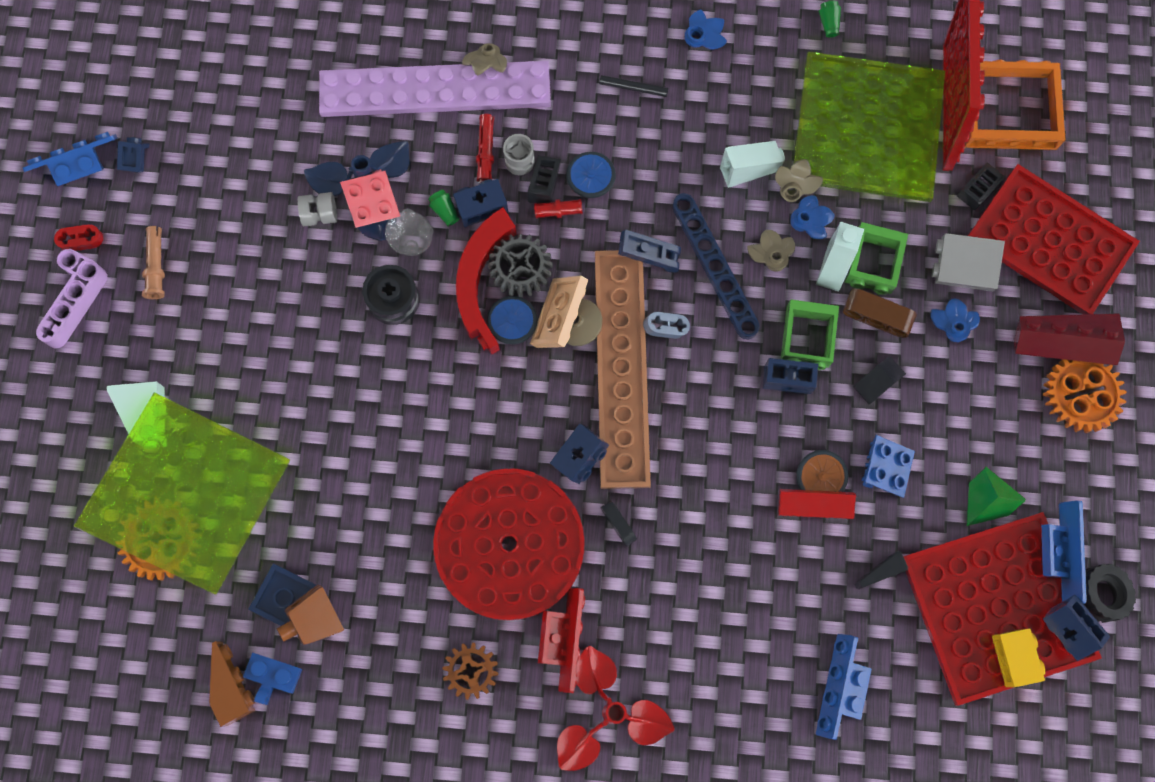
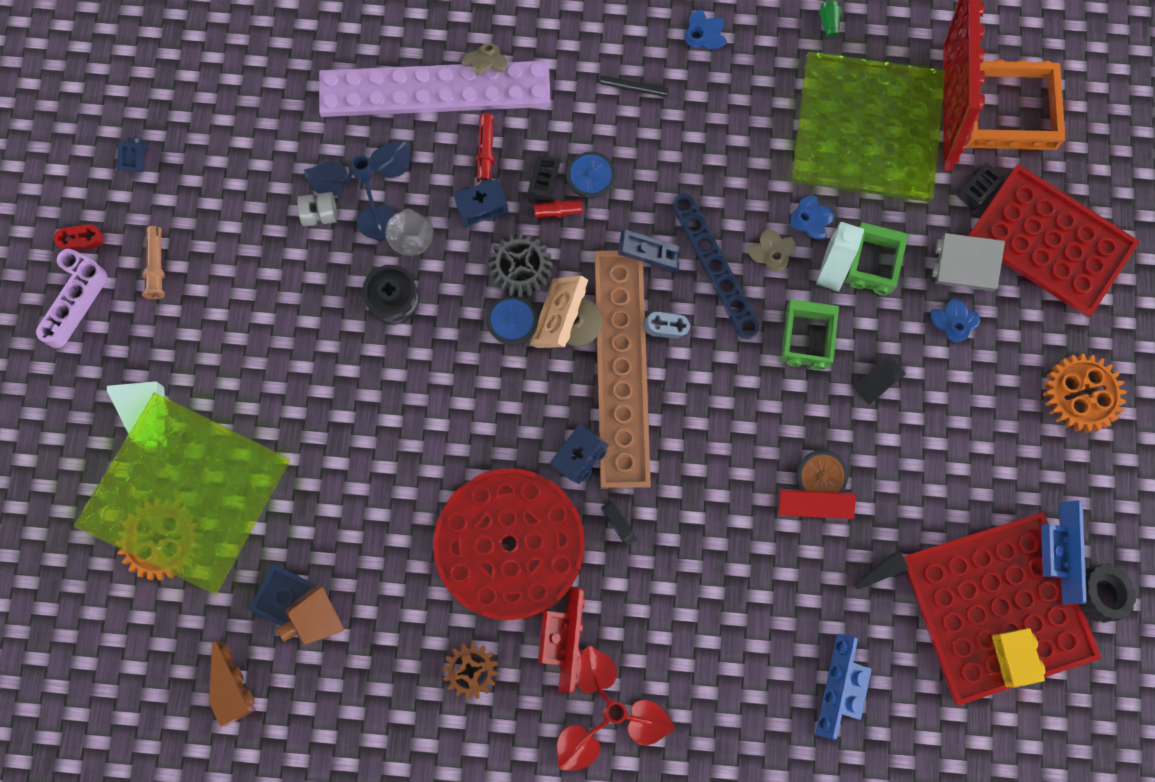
blue bracket [22,132,118,186] -> none
blue plate [243,652,302,705] -> none
coral hinge [340,169,400,227] -> none
green cone [428,190,459,227] -> none
red arch [456,207,517,355] -> none
light grey wheel [503,134,535,176] -> none
light aqua slope [720,141,785,188] -> none
dark blue brick [762,358,818,394] -> none
dark tan plate [775,159,823,202] -> none
reddish brown beam [843,288,917,338] -> none
hinge [861,435,915,498] -> none
green slope [967,467,1026,526] -> none
dark red wedge [1014,314,1125,365] -> none
dark blue brick [1043,595,1110,661] -> none

